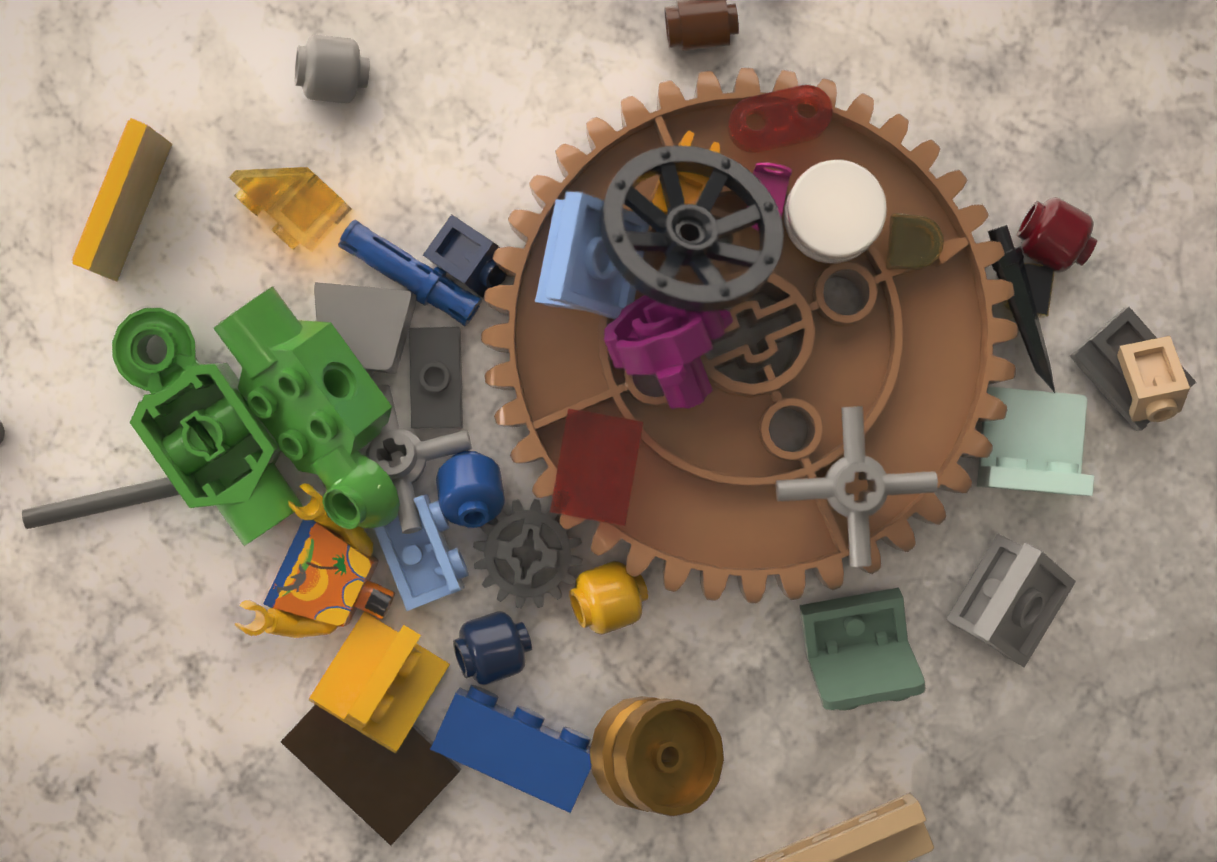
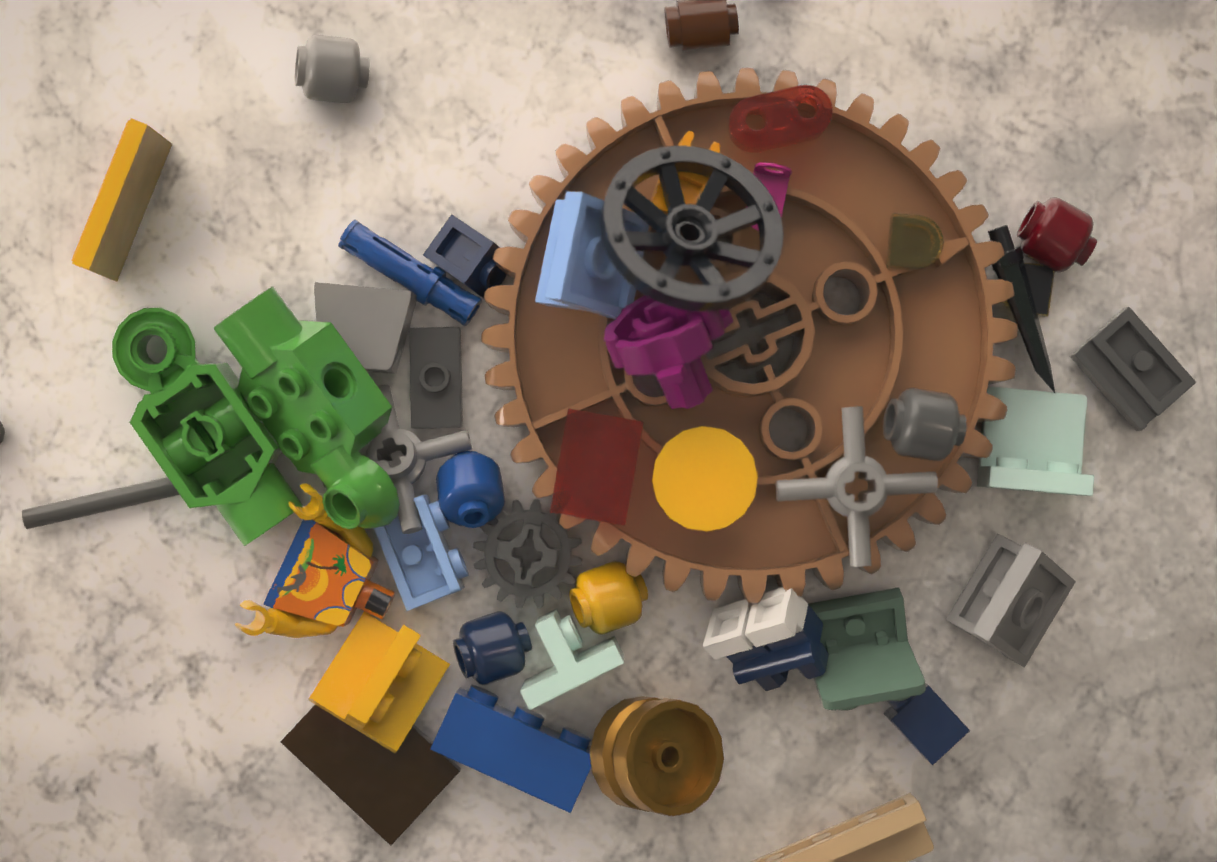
clear yellow slope [229,167,352,252] -> none
white head [784,160,887,263] -> none
tan bracket [1117,336,1190,422] -> none
none -> light aqua bracket [520,609,624,710]
none -> yellow tile [652,426,758,532]
none -> hips [703,587,829,691]
none -> dark grey head [883,388,967,461]
none -> dark blue brick [883,683,970,765]

